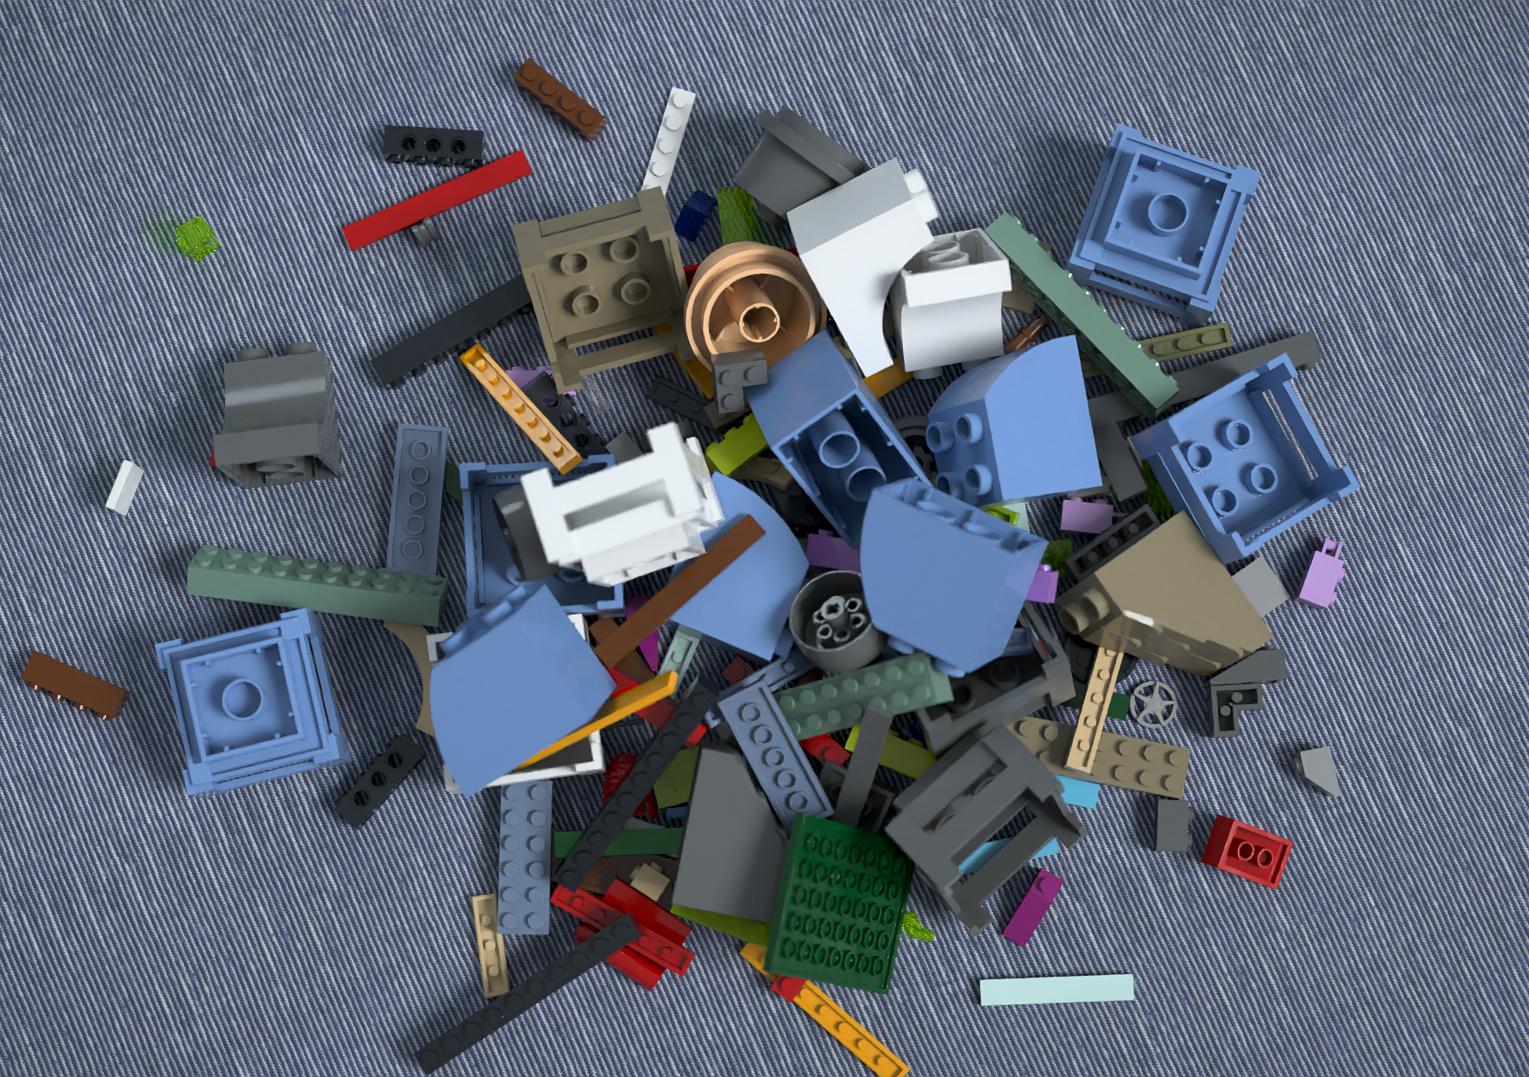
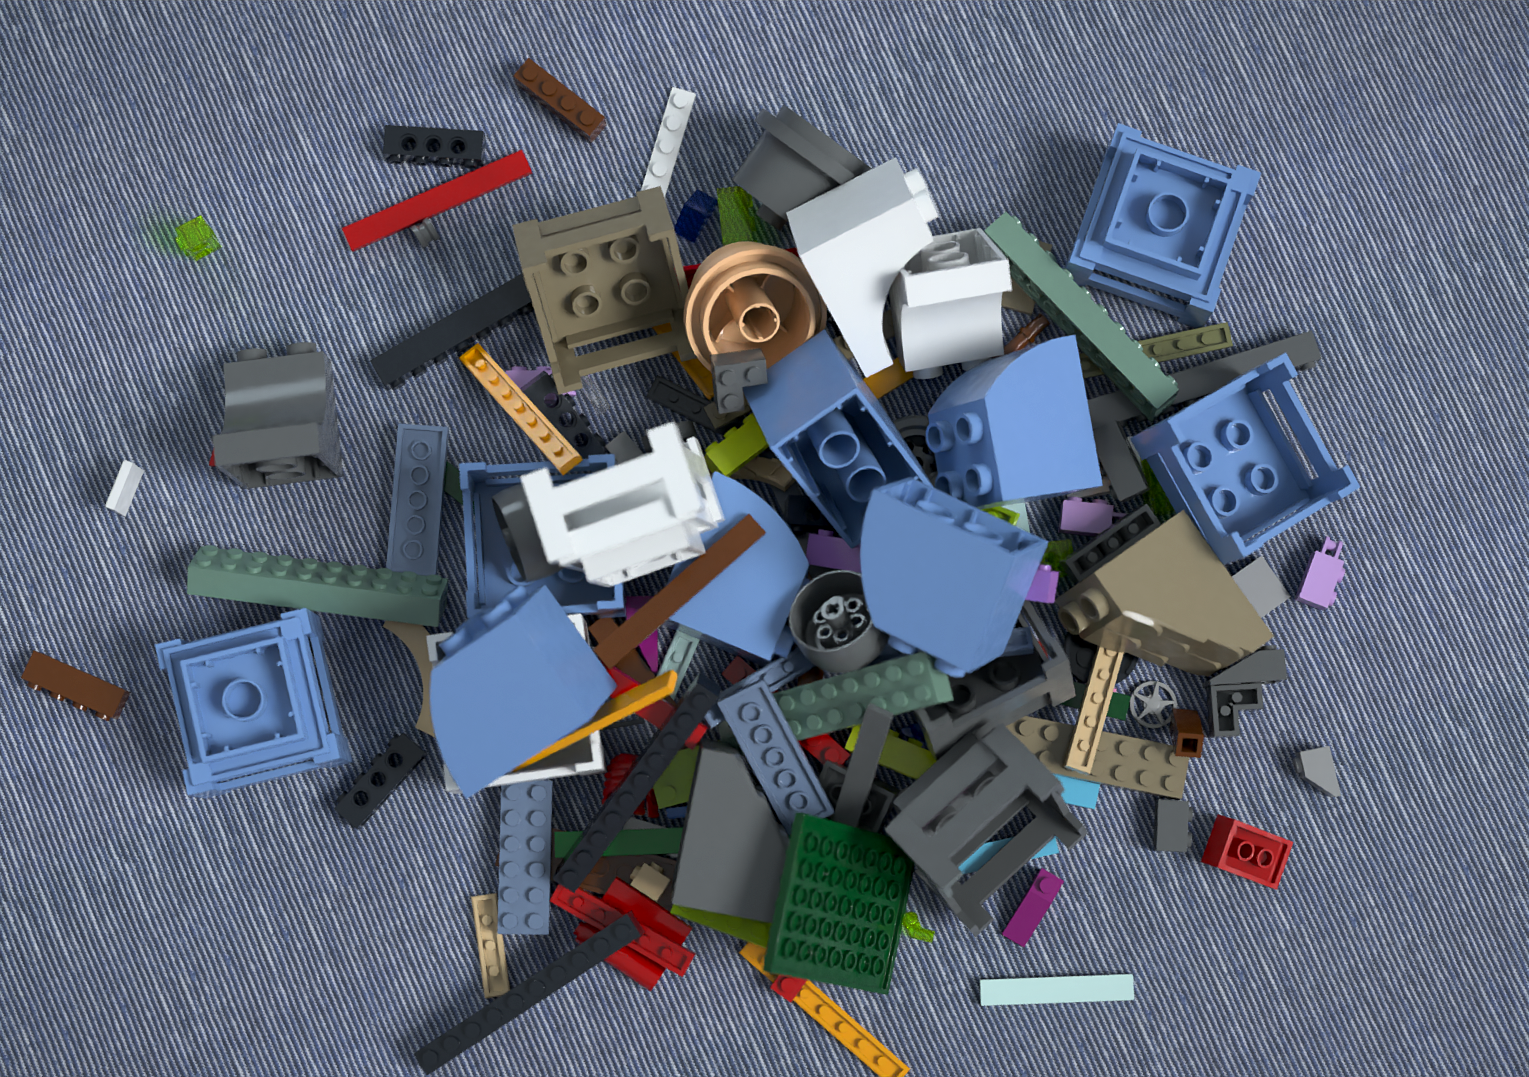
none -> reddish brown brick [1169,708,1204,758]

